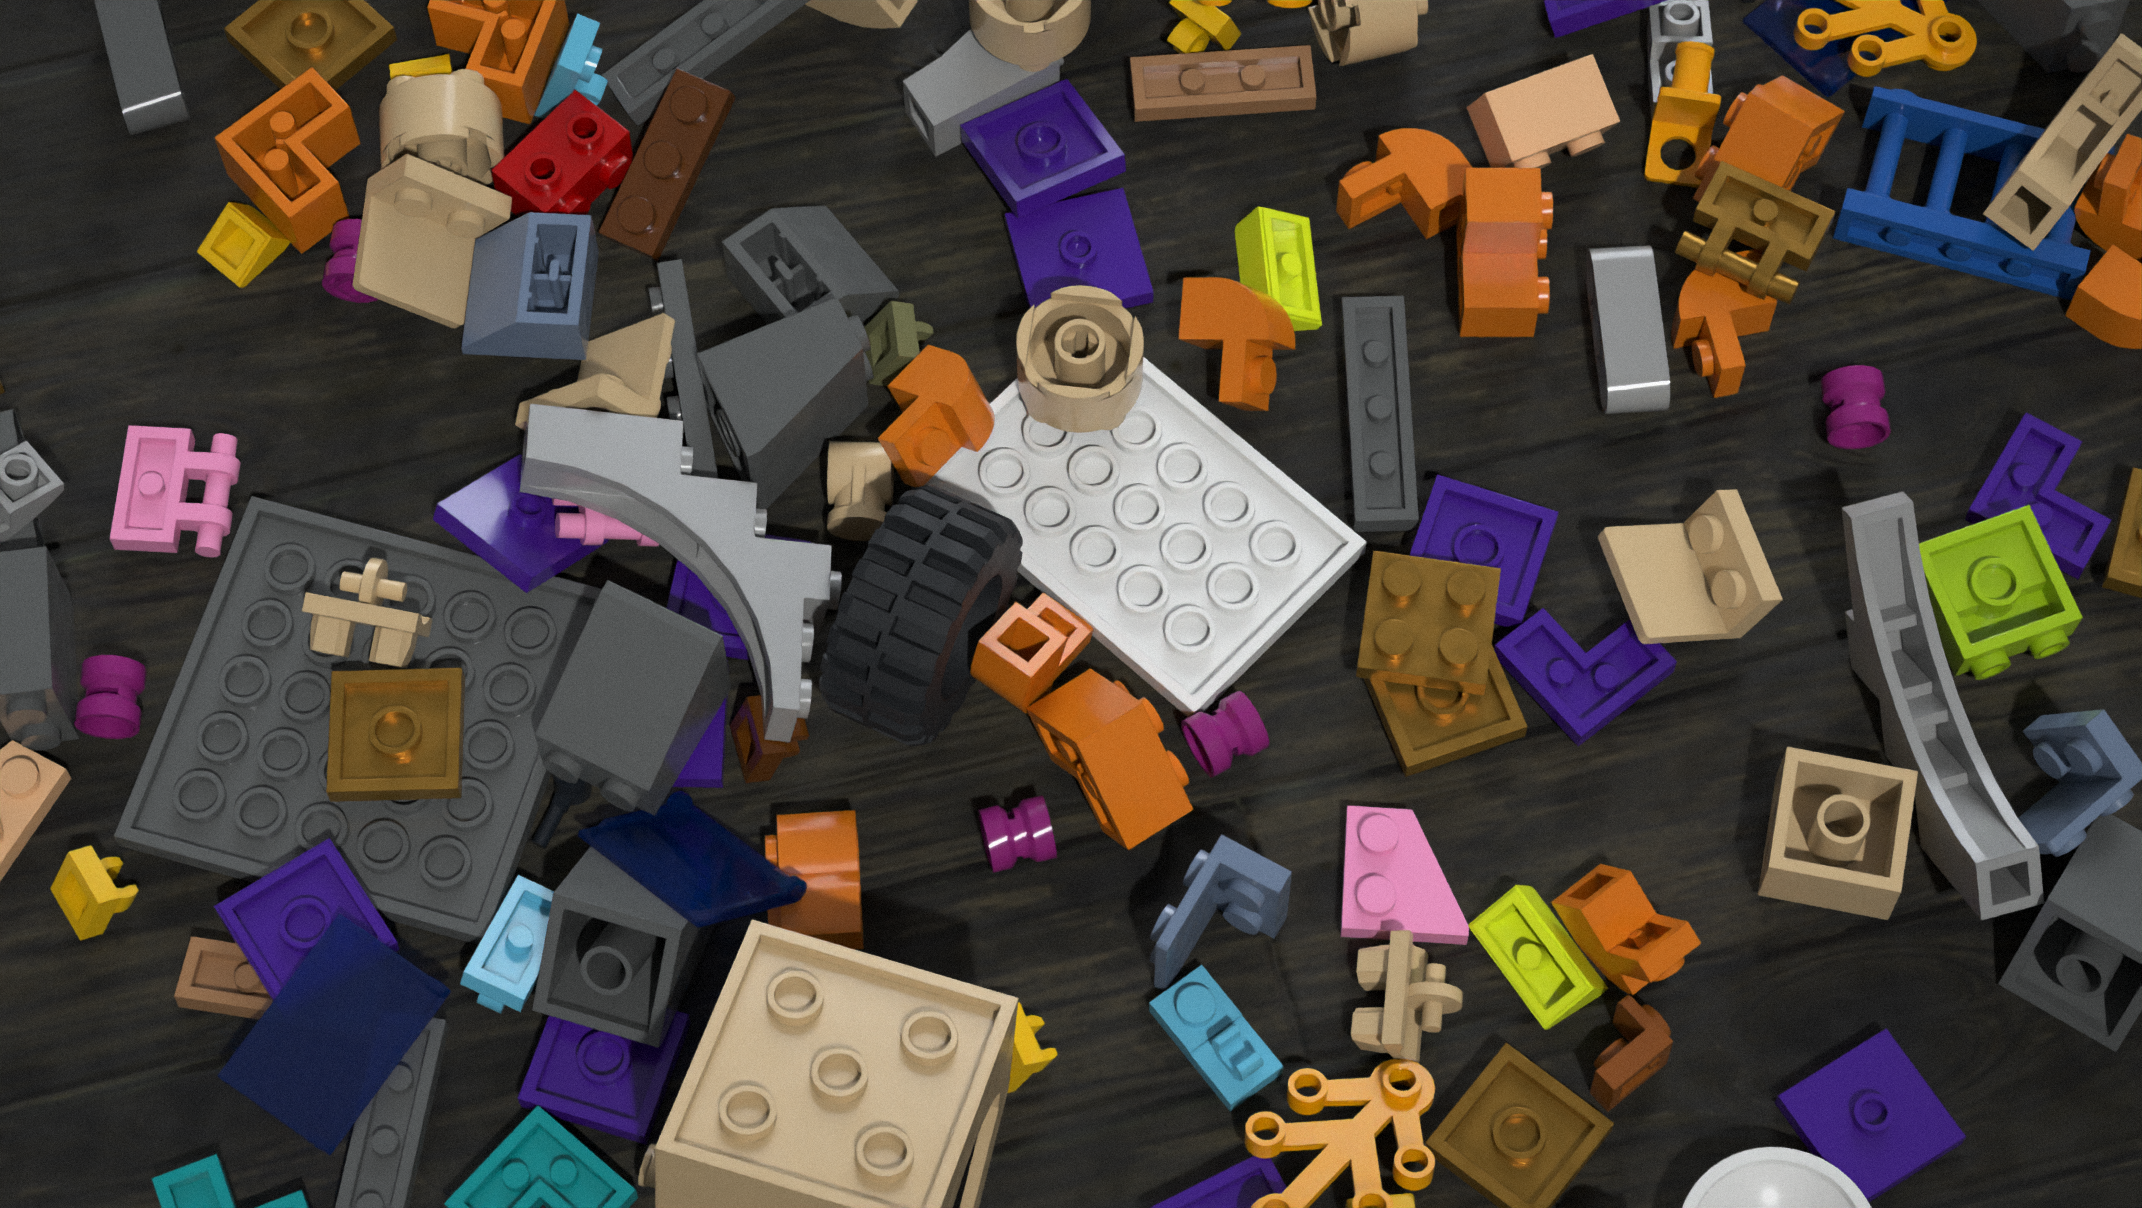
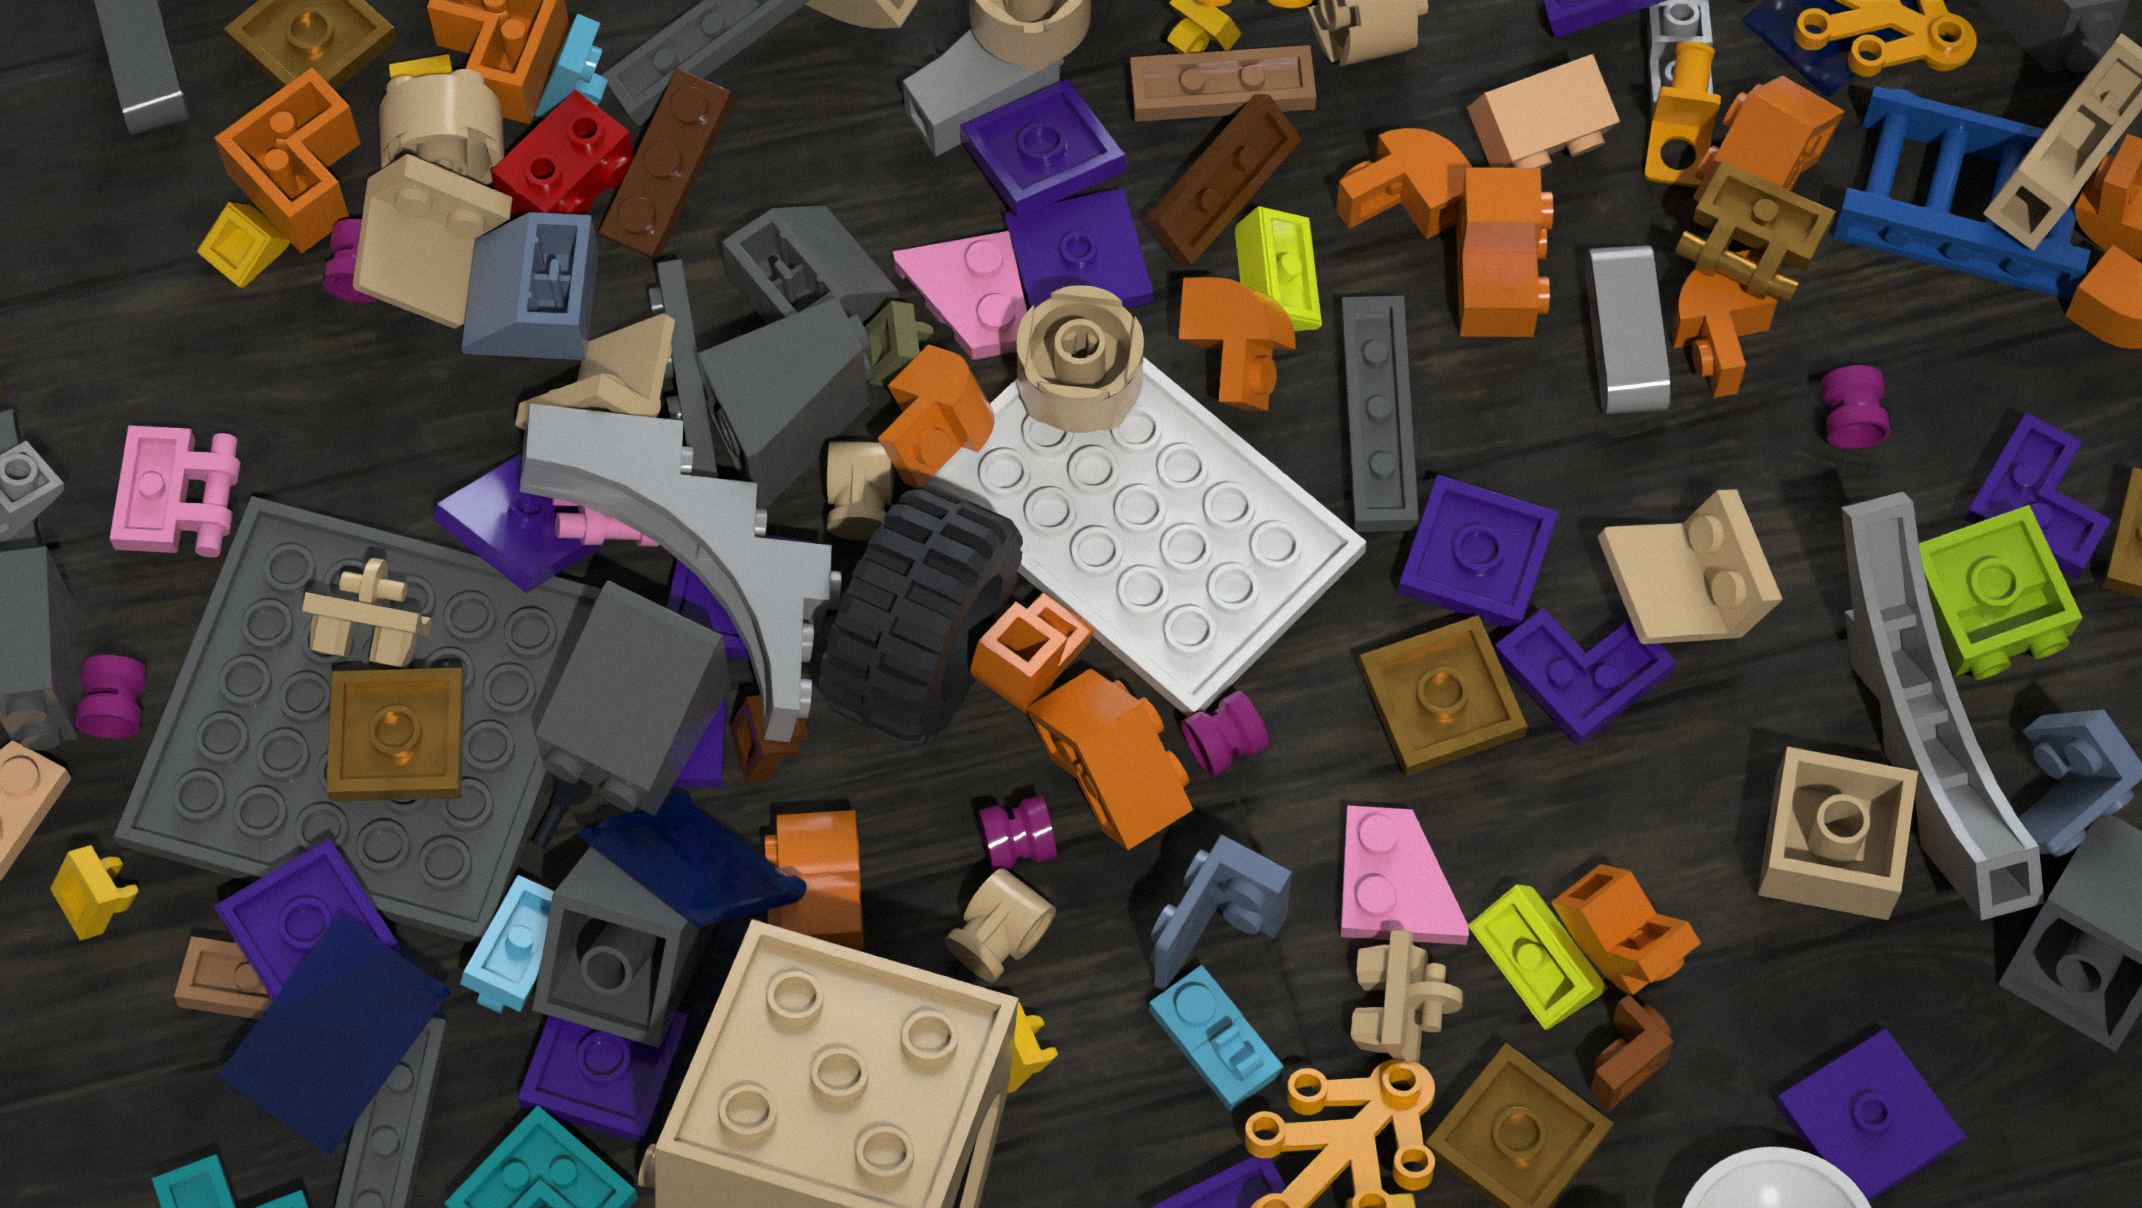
pearl gold plate [1356,551,1501,695] -> none
none -> bright pink wing [893,231,1027,360]
none -> tan piece [945,868,1056,982]
none -> reddish brown plate [1144,94,1302,265]

